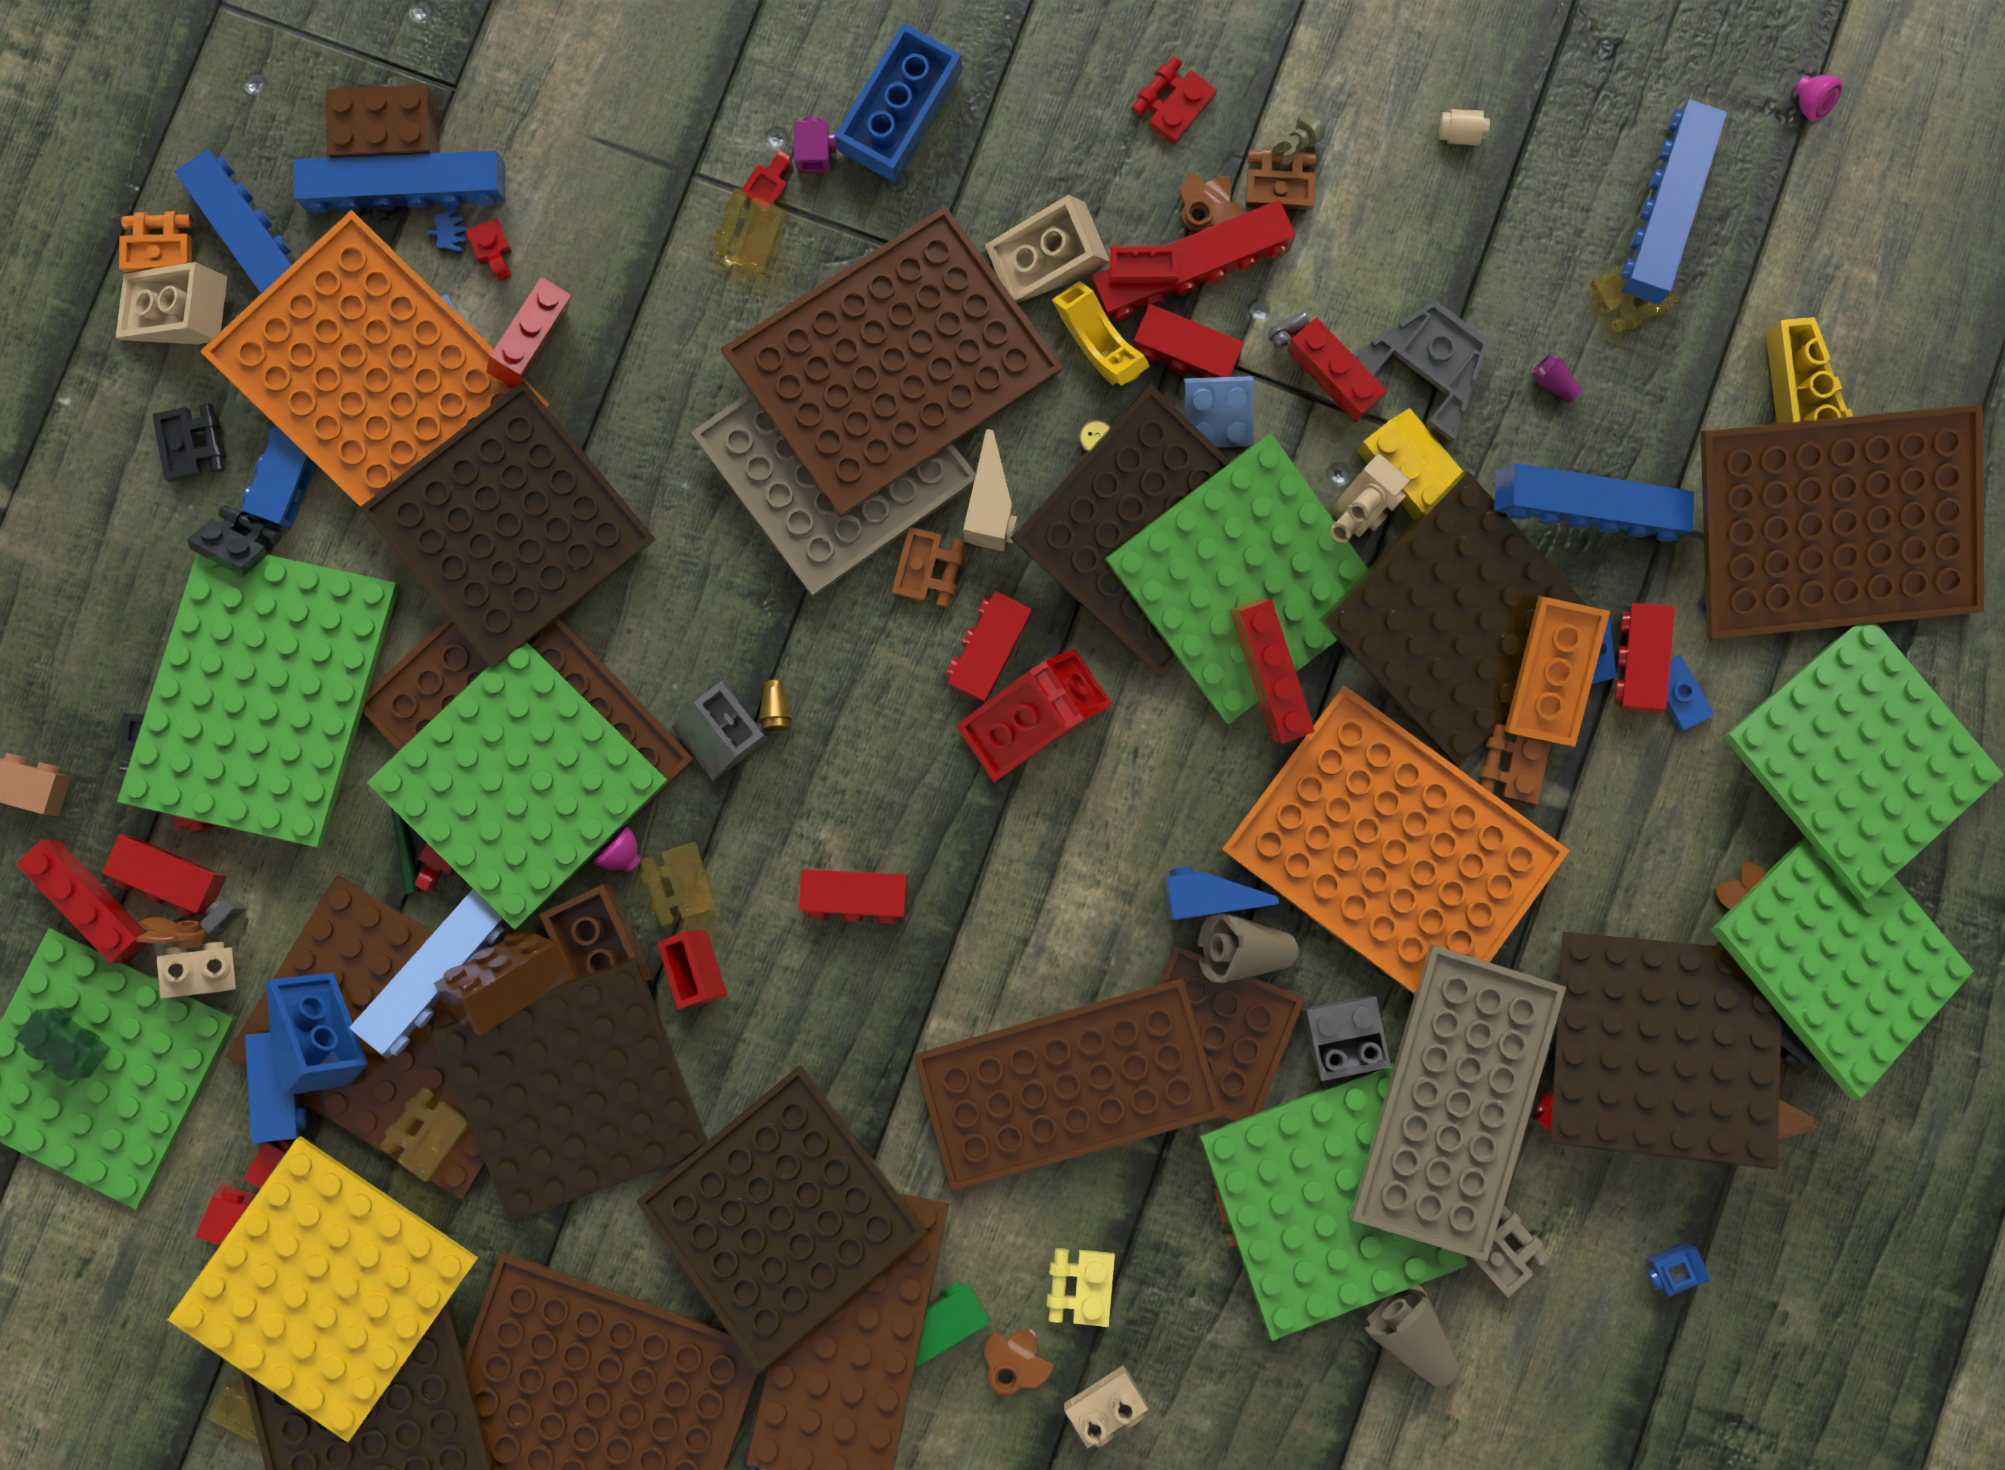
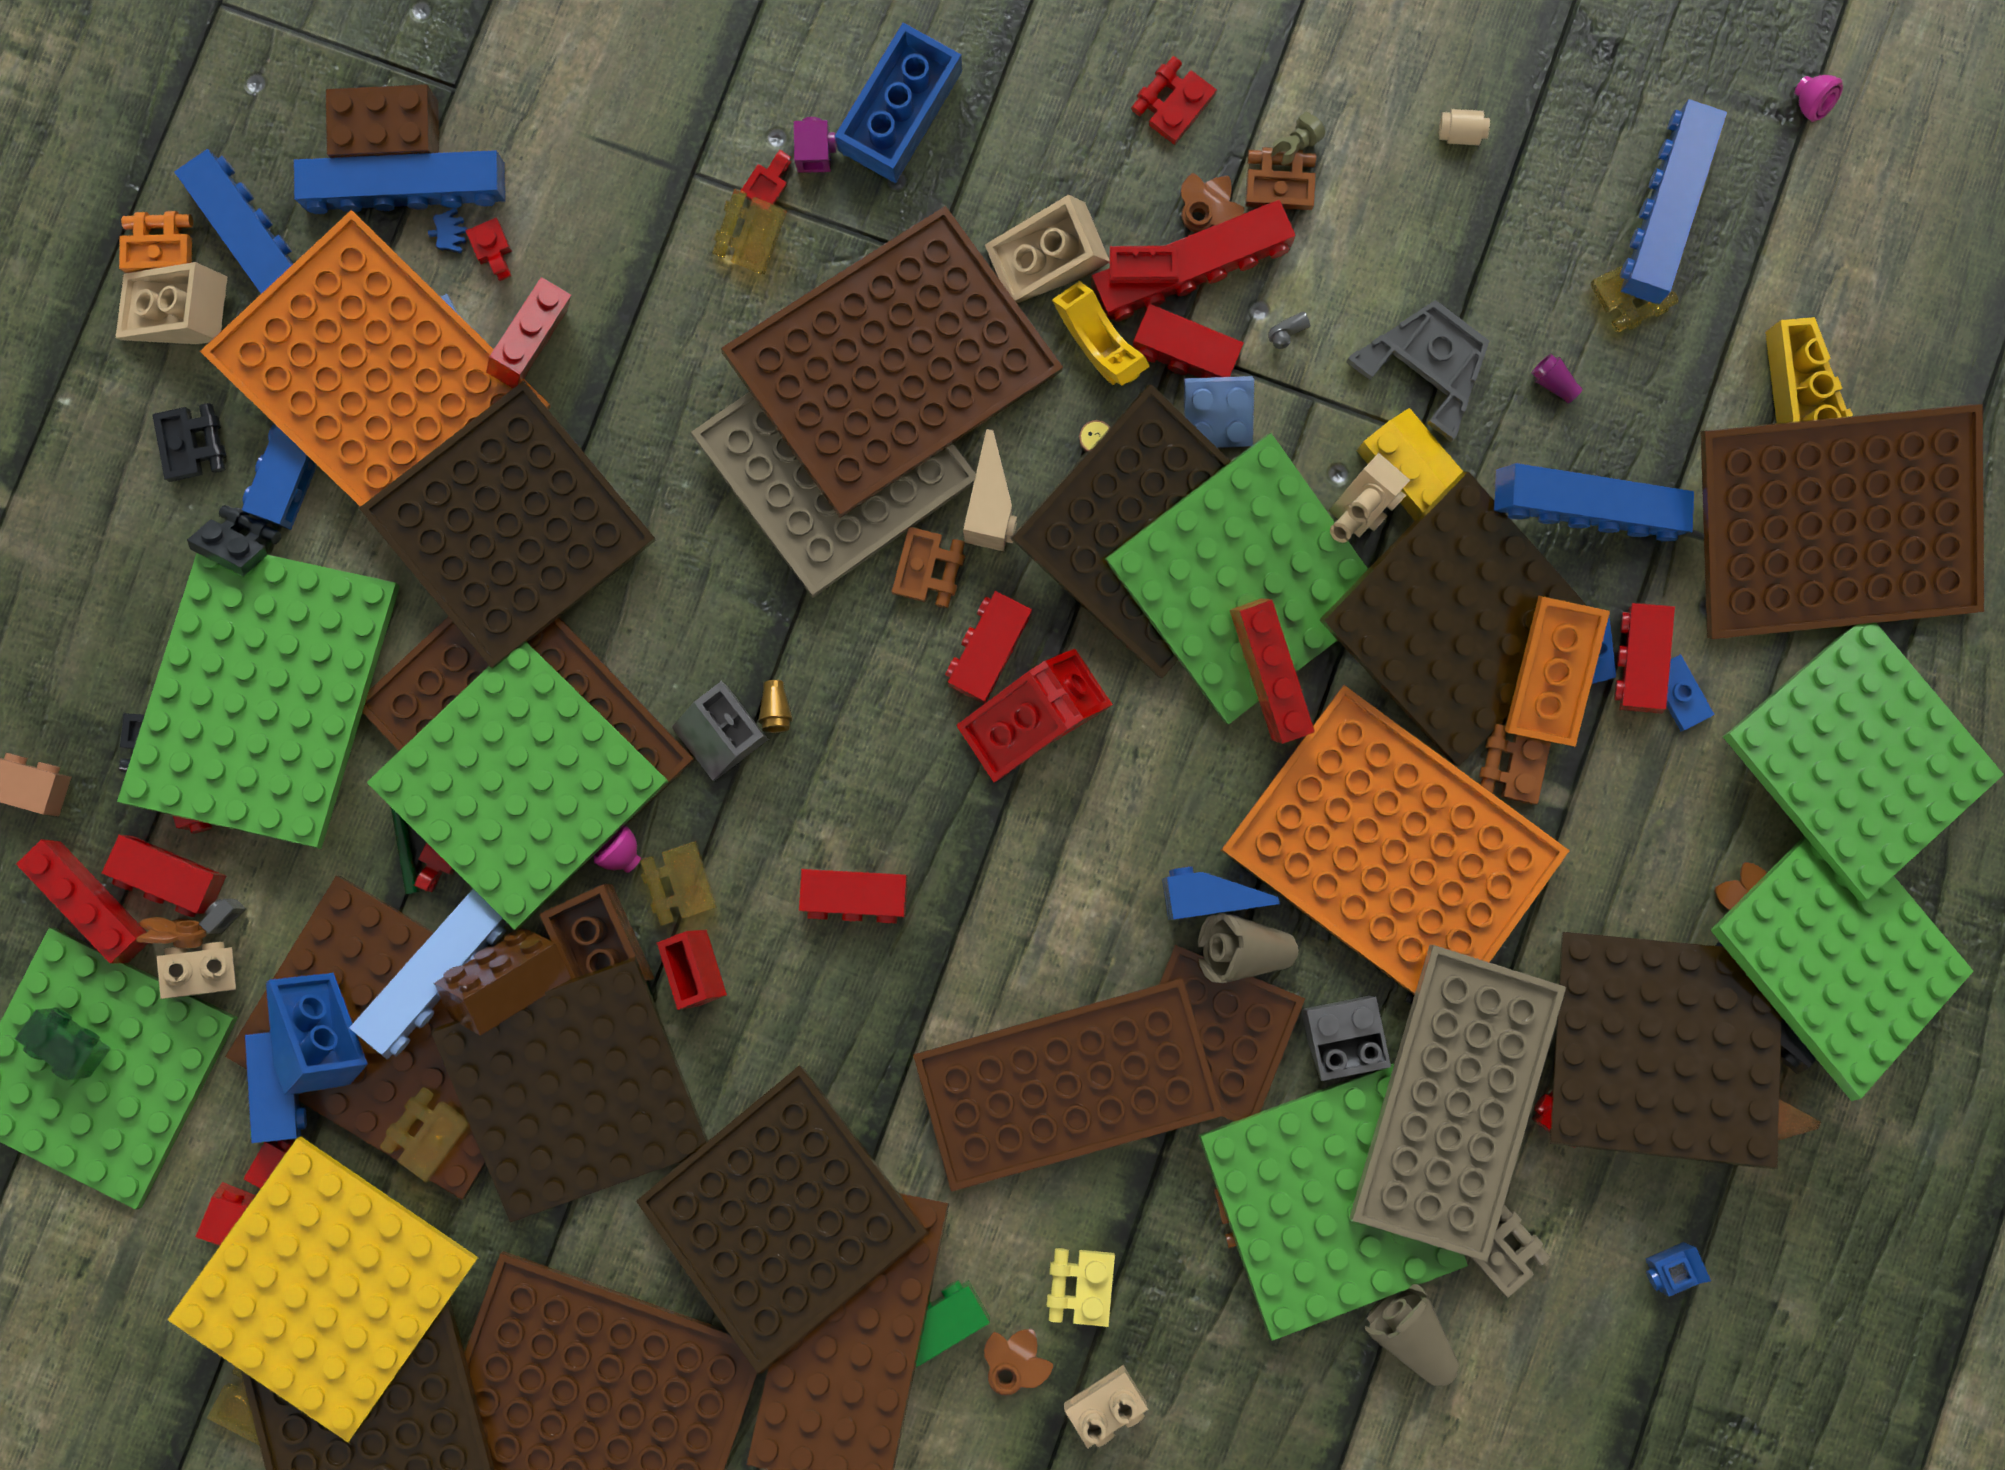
red brick [1286,316,1387,423] -> none

